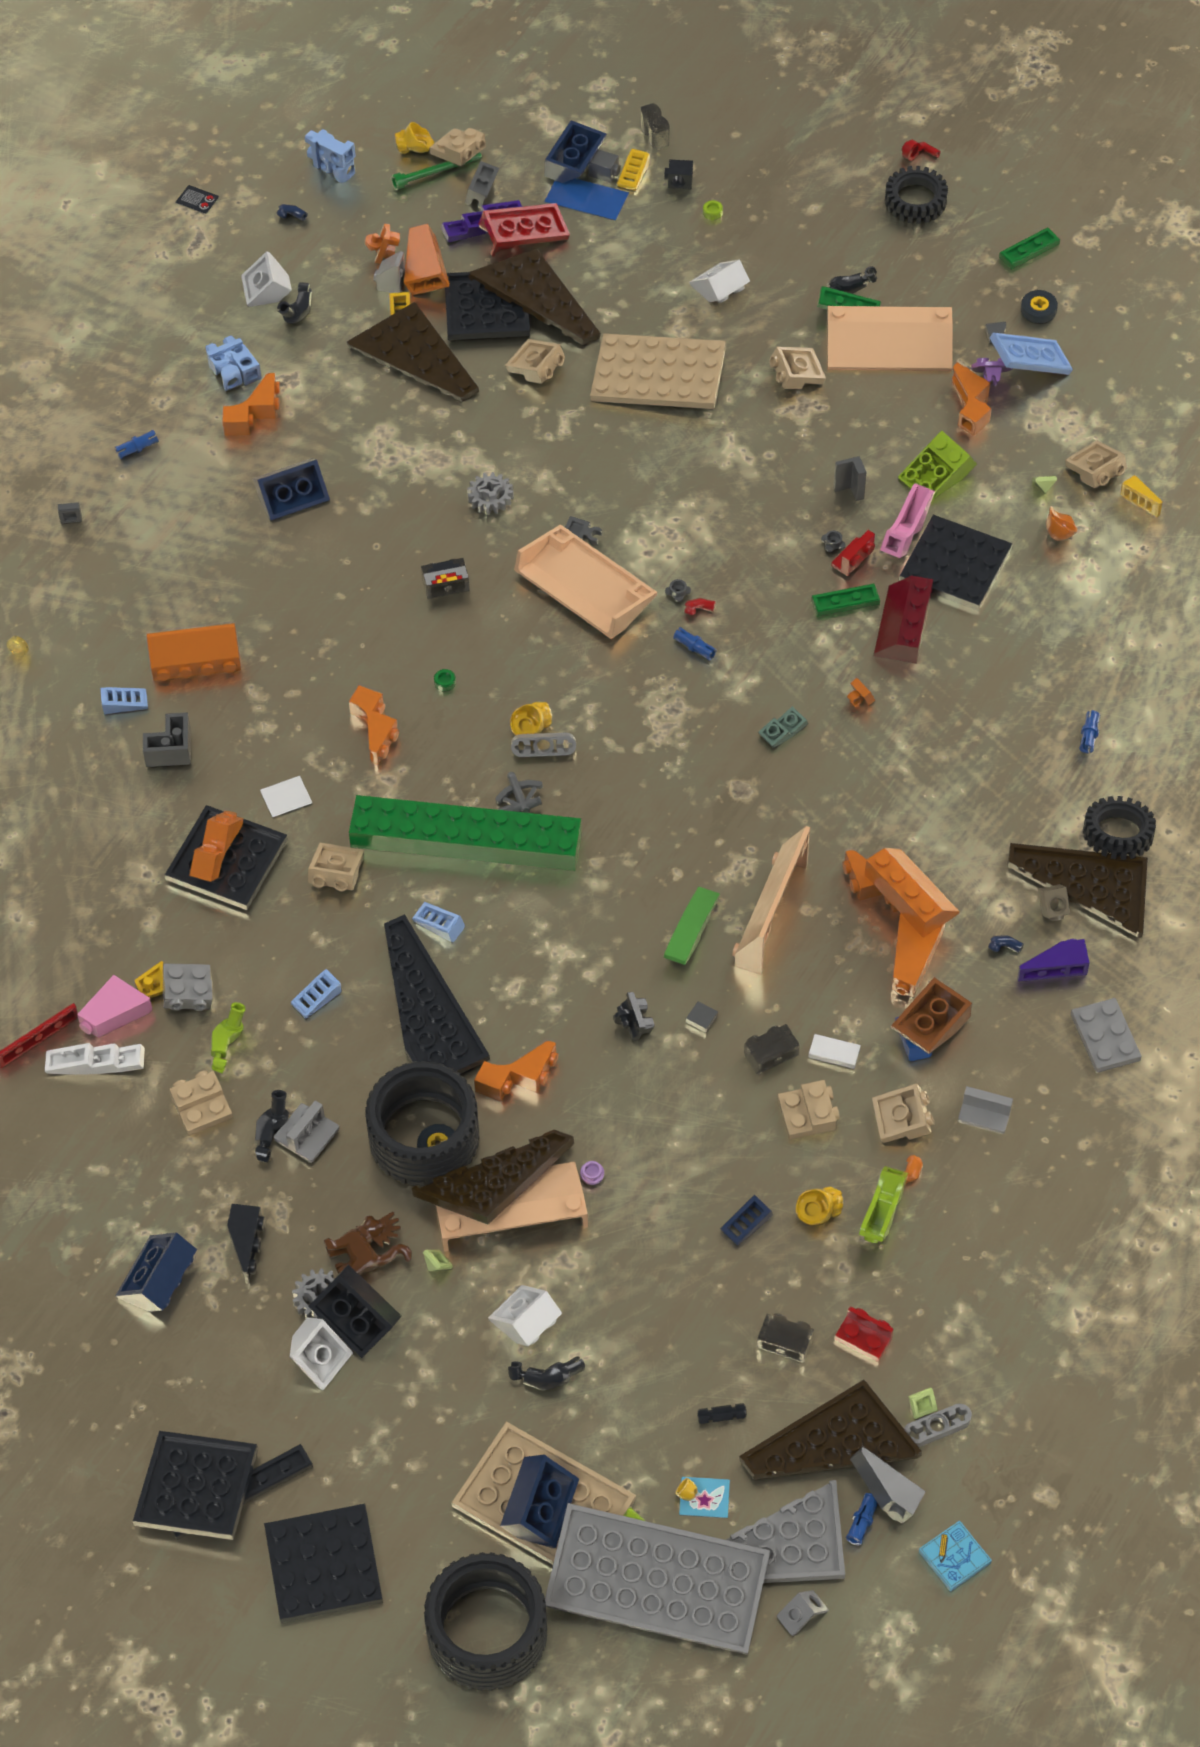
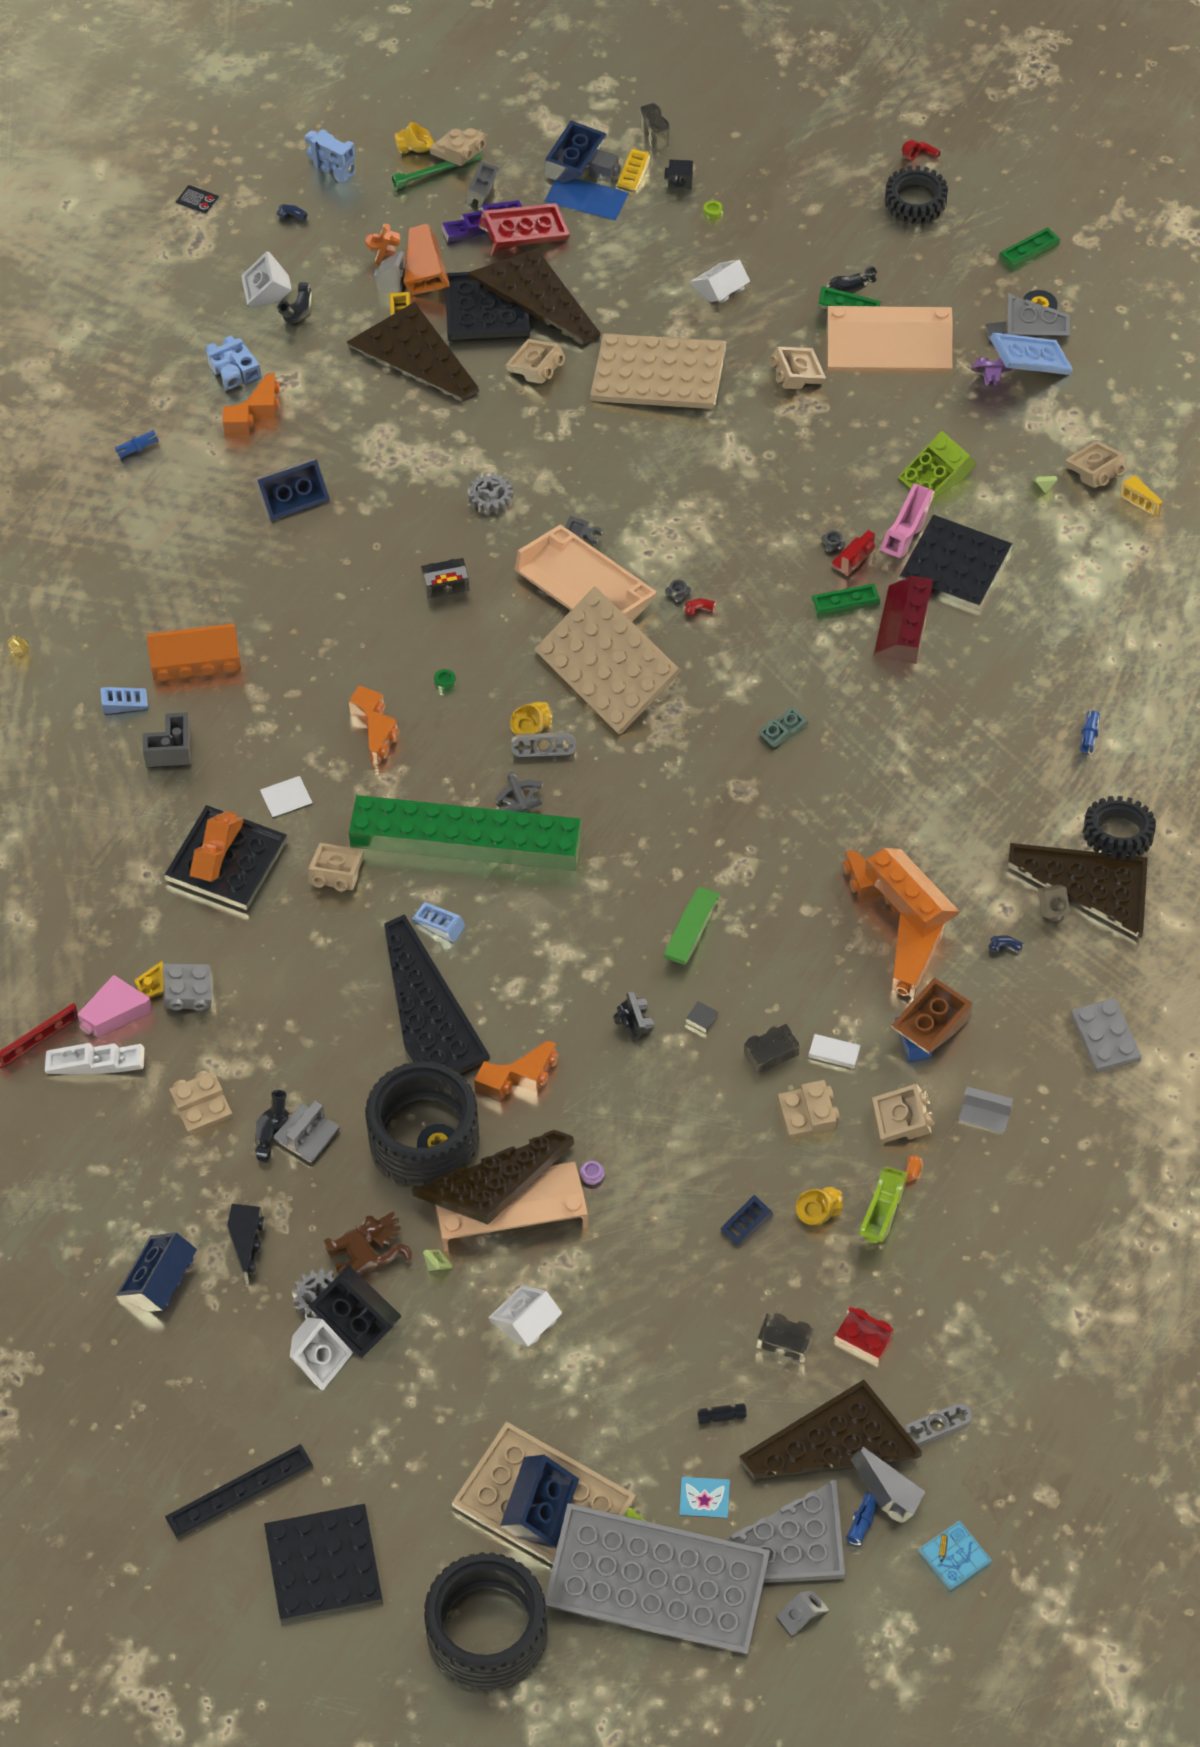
dark grey tile [58,502,82,523] -> none
black plate [133,1431,258,1540] -> none
lime arm [211,1002,246,1073] -> none
light blue slope [291,969,342,1019] -> none
black arm [508,1356,585,1391] -> none
blue pin [673,627,717,661] -> none
yellow hinge [675,1478,698,1501] -> none
light nougat slope [732,826,810,974] -> none
dark grey panel [833,456,867,501] -> none
orange tile [847,678,875,708] -> none
yellowish green slope [908,1388,938,1419] -> none
orange arch [952,362,991,436] -> none
dark purple slope [1017,939,1090,982] -> none
orange cap [1046,506,1078,541] -> none
none -> tan plate [534,586,682,735]
none -> light grey wing [1007,293,1070,337]

